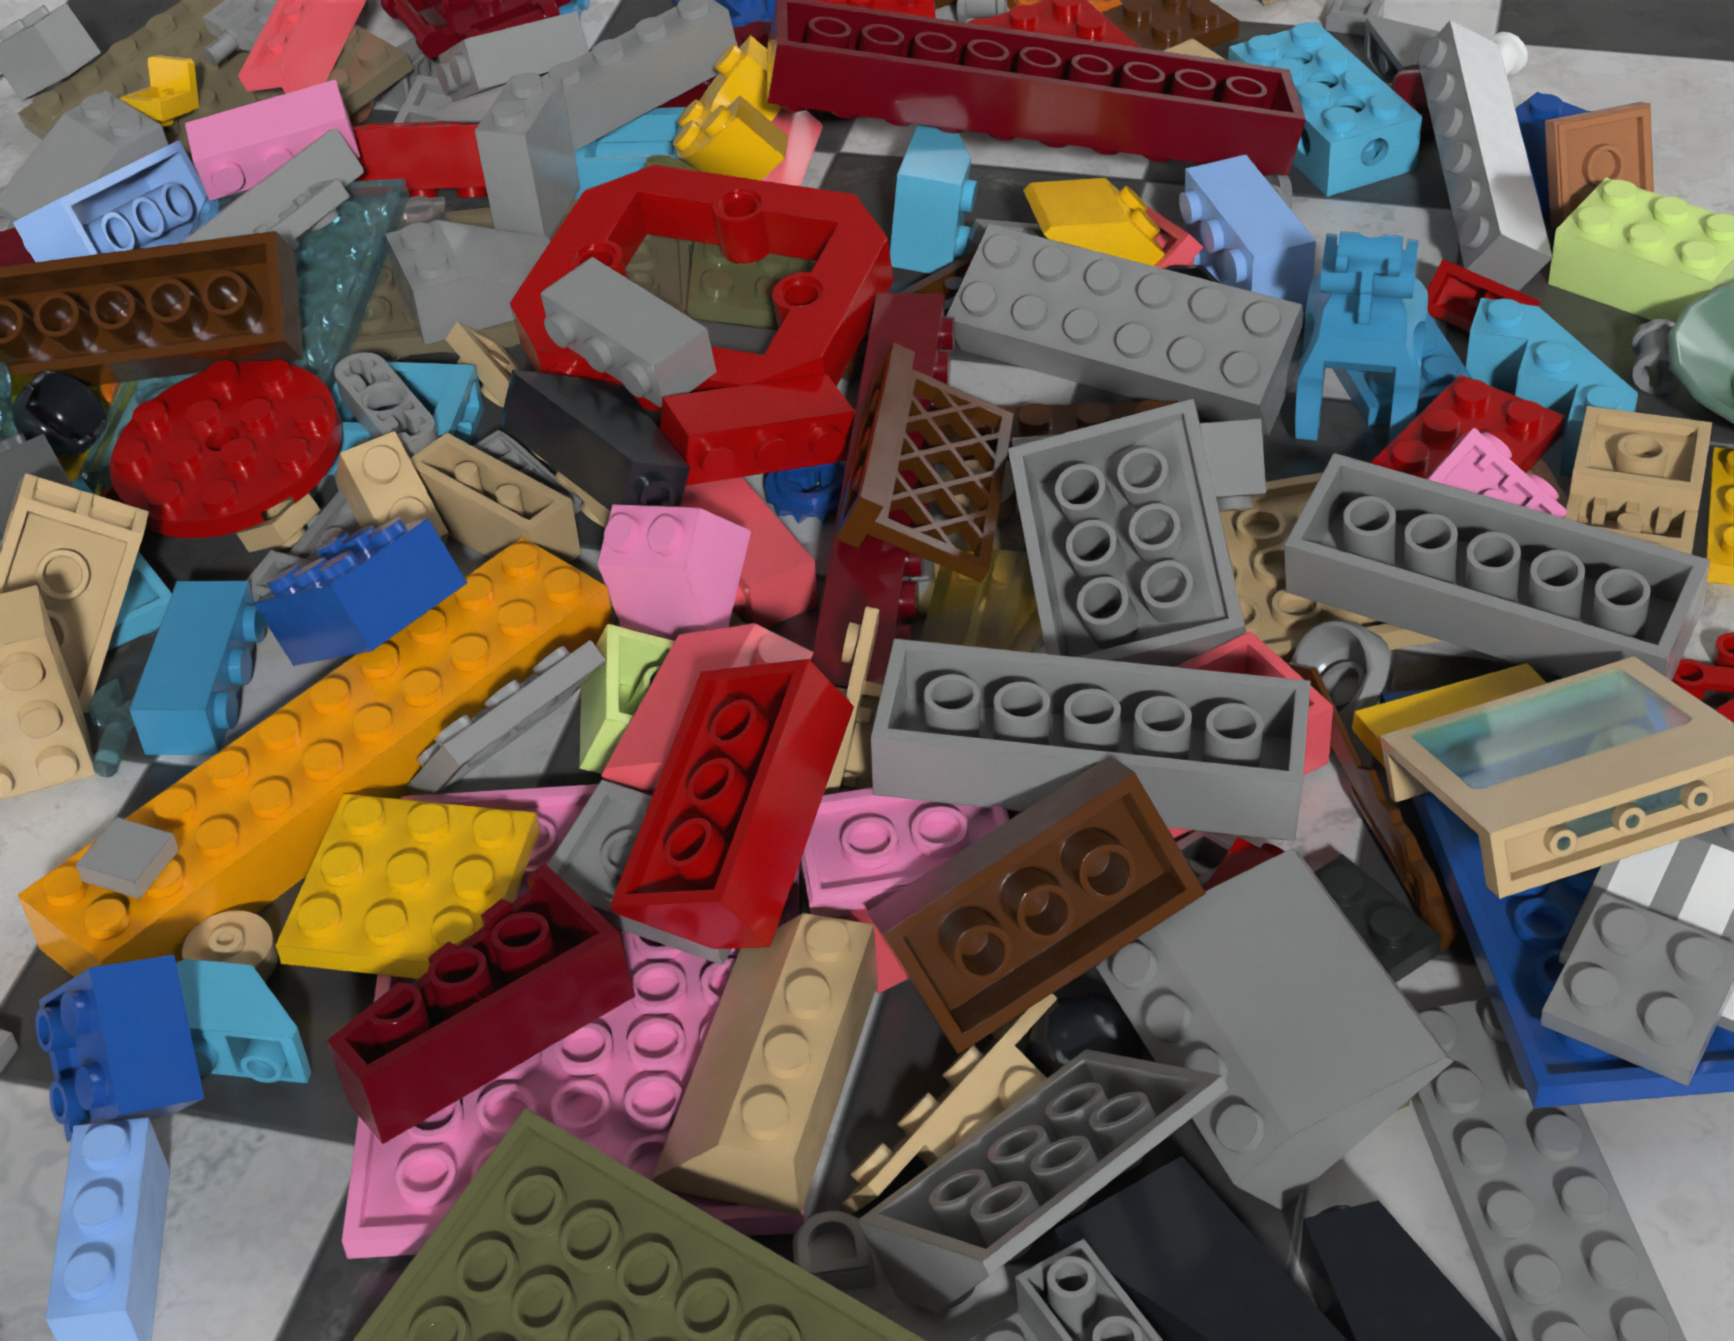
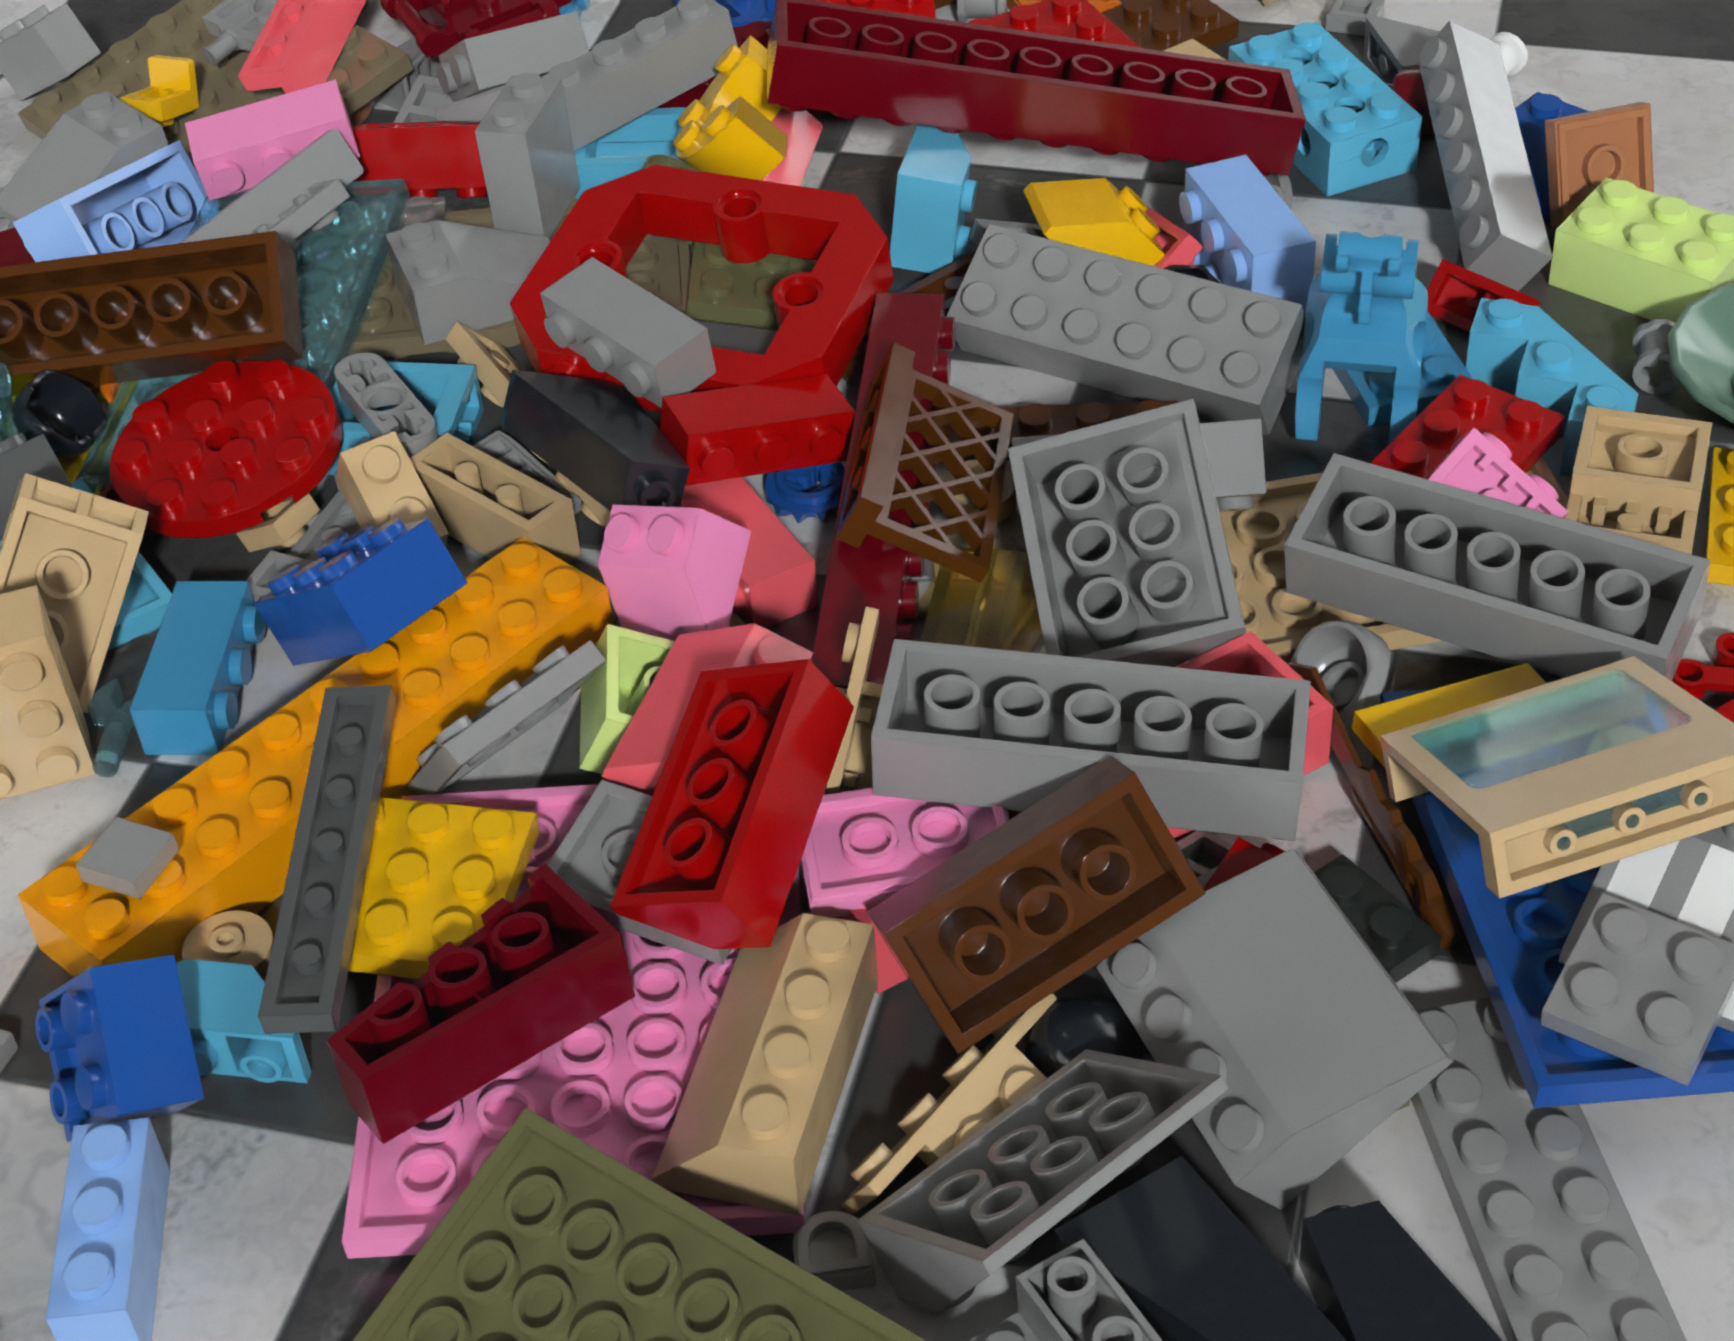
none -> dark grey plate [258,685,397,1034]

